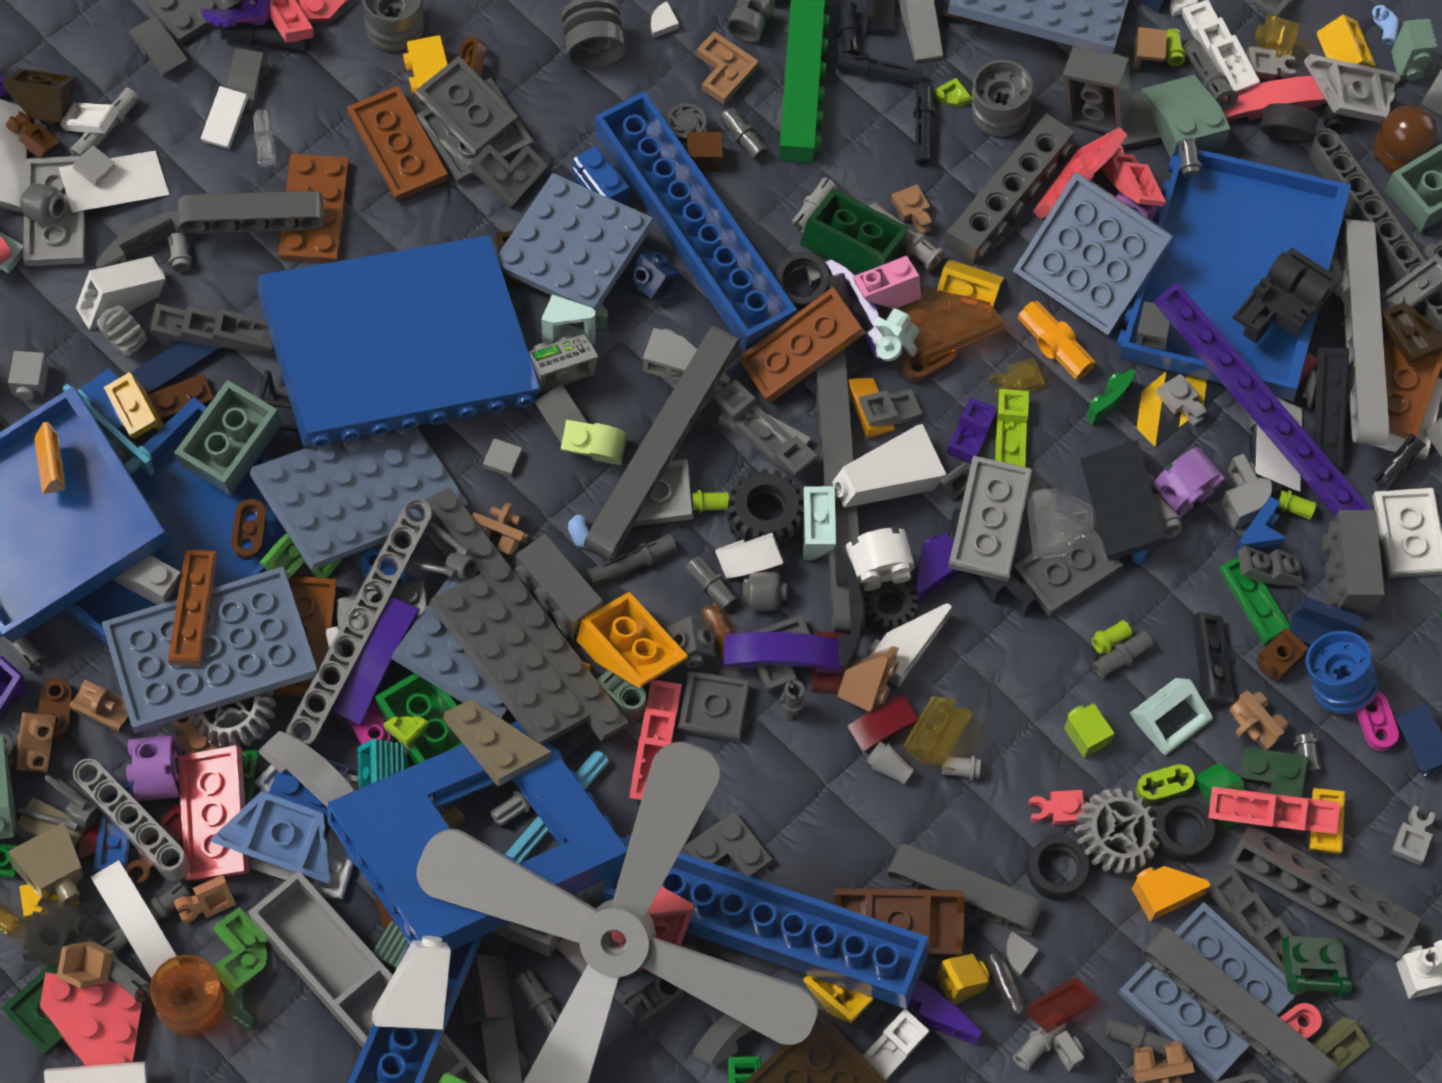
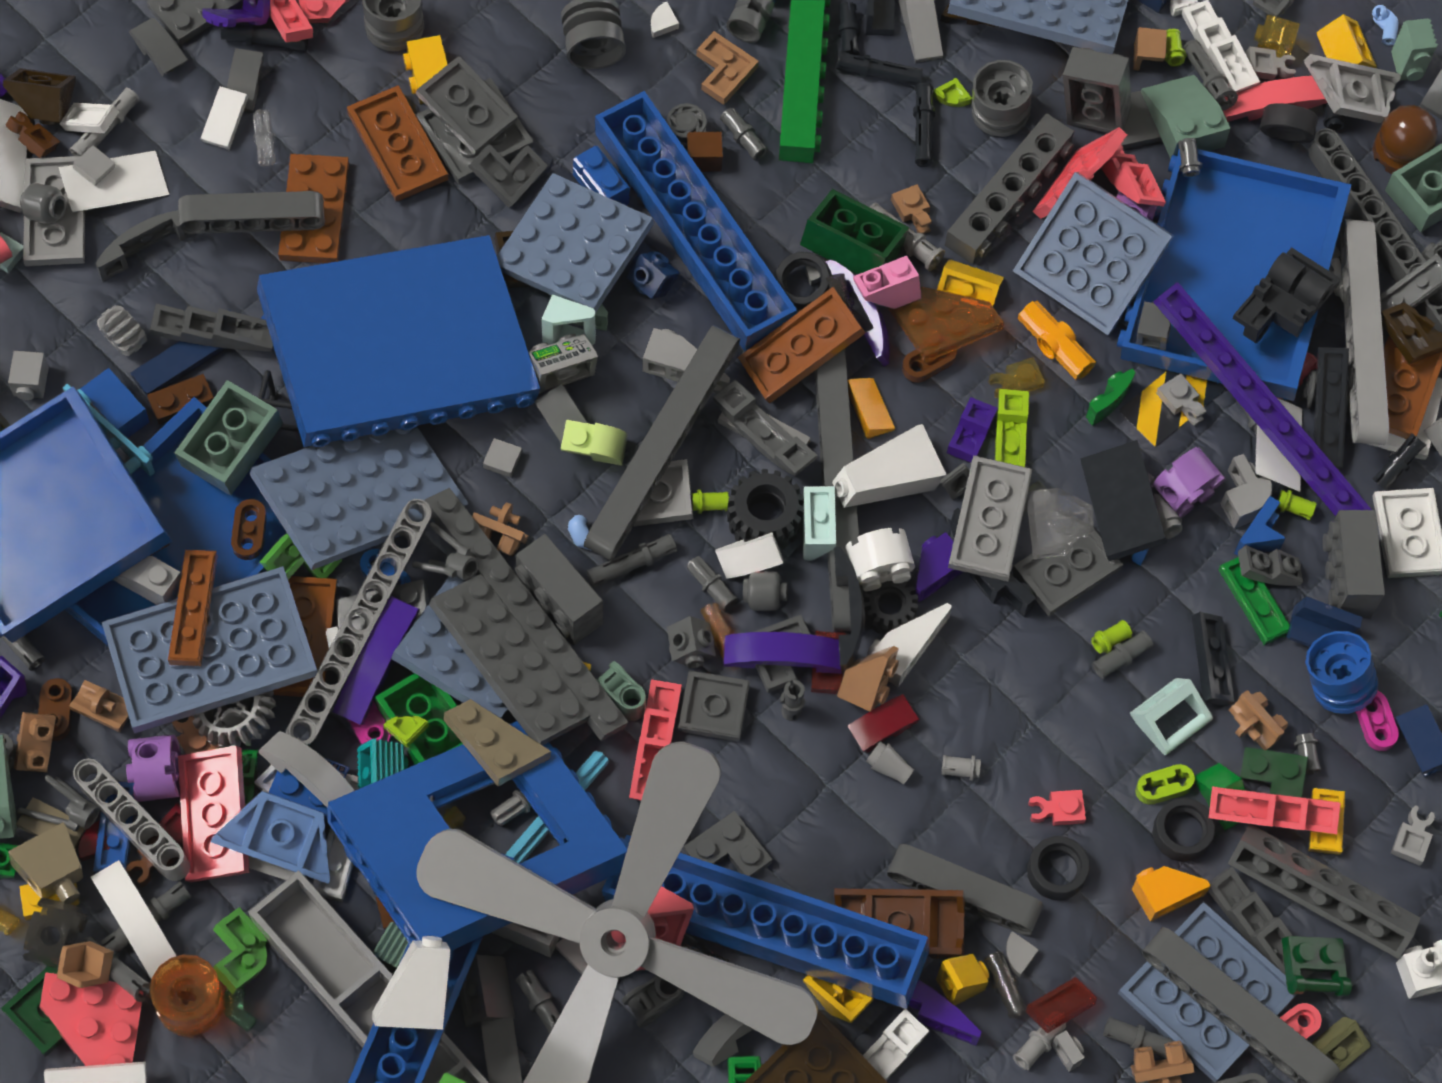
light orange slope [35,422,66,494] -> none
white slope [76,256,166,330] -> none
yellow panel [104,372,164,439] -> none
light grey pin [168,233,193,272] -> none
nougat plate [174,875,236,924] -> none
reddish brown plate [458,36,487,79] -> none
light orange slope [576,592,688,688] -> none
light grey pin [791,178,837,233] -> none
dark grey slope [859,389,922,426] -> none
light aqua hips [874,308,920,361] -> none
clear yellow hinge [903,696,973,765] -> none
lime brick [1064,703,1115,758] -> none
light grey gear [1074,788,1161,874] -> none
reddish brown brick [1255,628,1309,683] -> none

